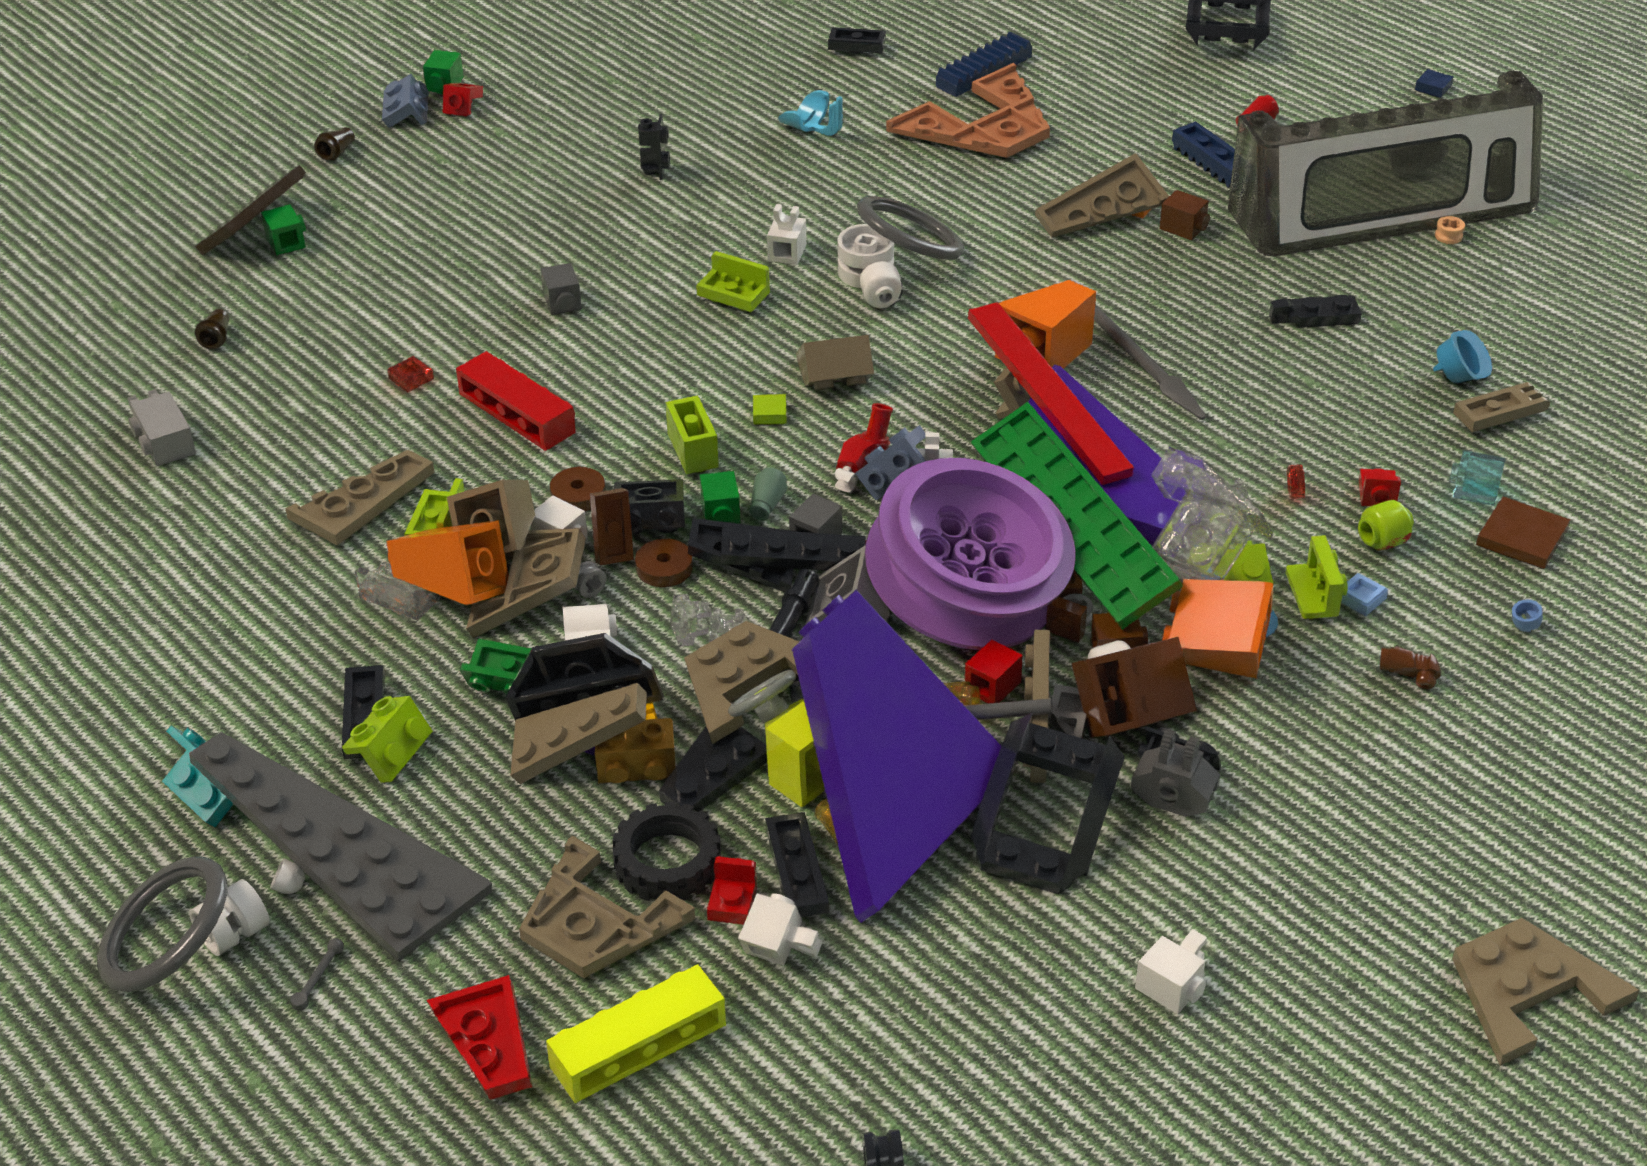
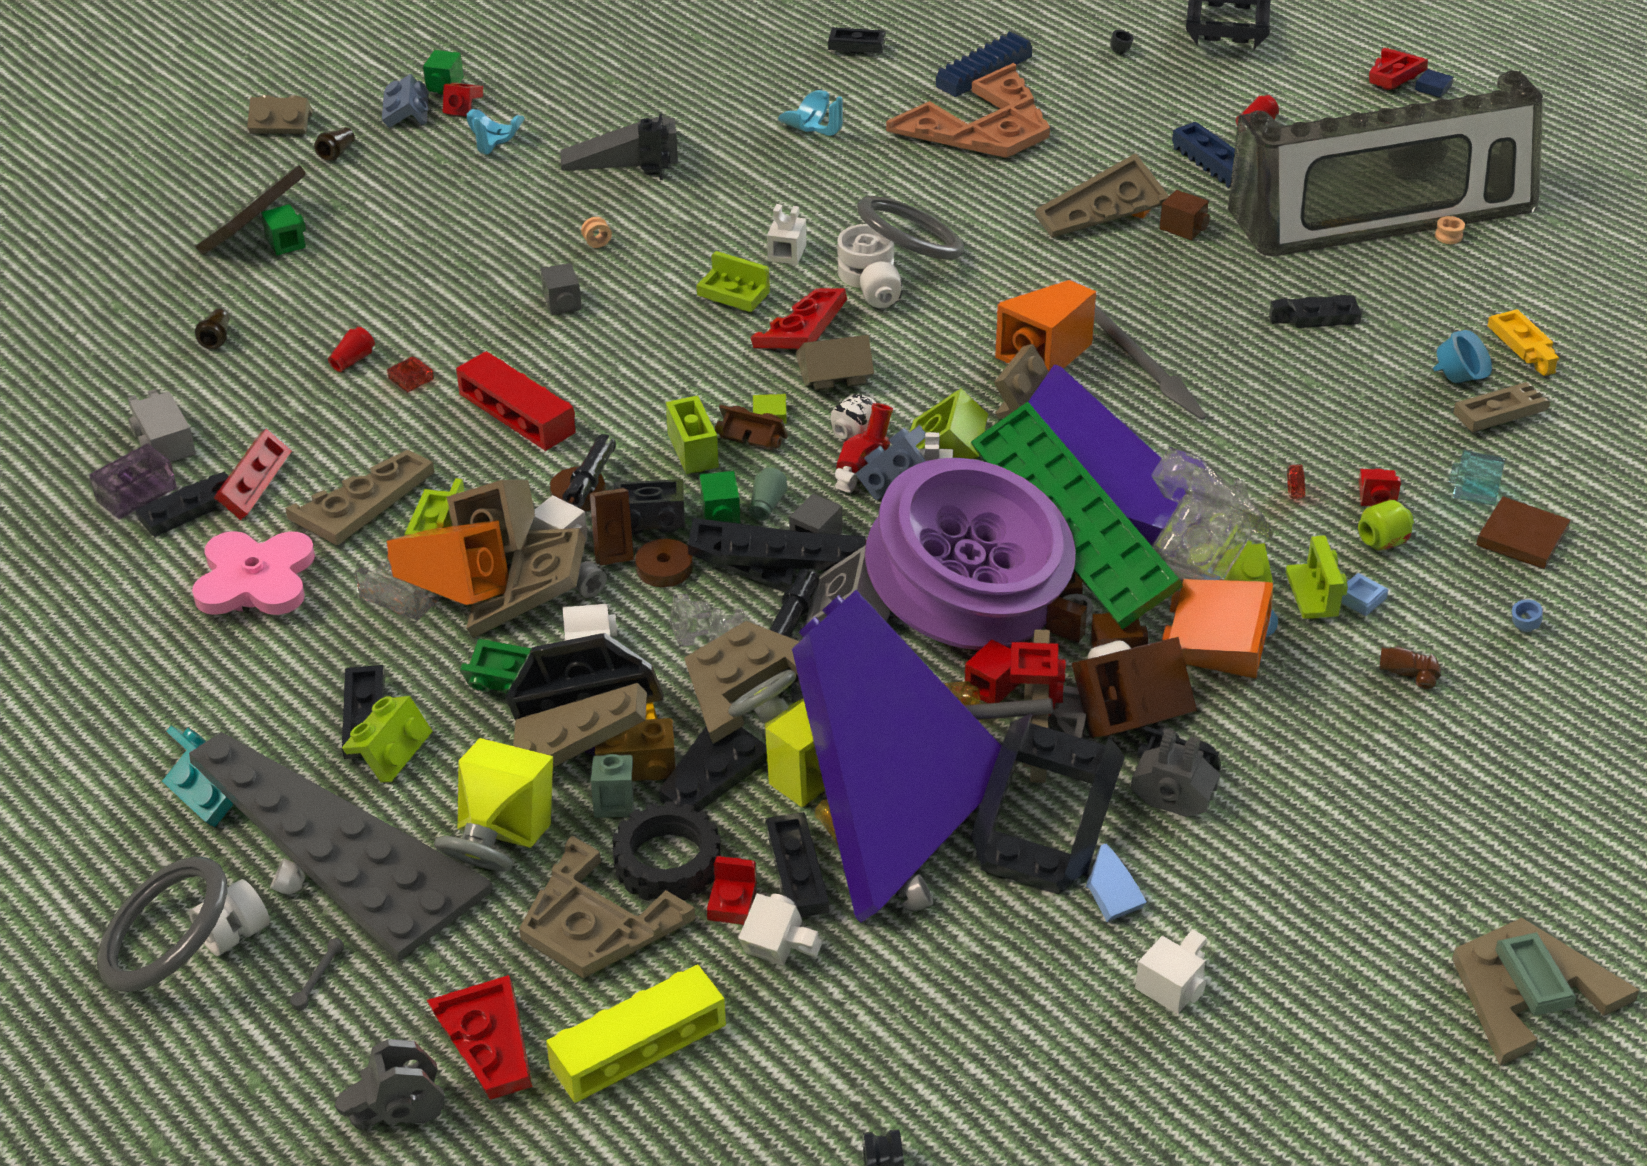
red tile [968,302,1134,485] -> none
none -> clear purple panel [89,443,177,520]
none -> black hinge [135,472,229,537]
none -> bright pink plant [192,531,315,615]
none -> plate [214,428,292,520]
none -> dark tan bracket [247,95,313,134]
none -> red cone [328,327,375,372]
none -> dark grey hinge [334,1039,445,1130]
none -> neon yellow piece [434,738,553,872]
none -> medium azure helmet [467,109,524,154]
none -> dark grey wedge [560,117,678,171]
none -> black pin [563,434,616,508]
none -> light nougat bush [581,217,612,248]
none -> sand green bracket [591,754,634,818]
none -> reddish brown hinge [715,405,788,450]
none -> red wing [750,288,847,350]
none -> white head [830,394,876,440]
none -> light grey hinge [898,875,933,911]
none -> lime slope [910,388,989,460]
none -> red bracket [1010,642,1066,716]
none -> light blue slope [1086,844,1146,922]
none -> black hinge [1110,30,1134,54]
none -> red wing [1369,48,1428,90]
none -> yellow hinge [1487,309,1559,376]
none -> sand green tile [1495,932,1577,1016]

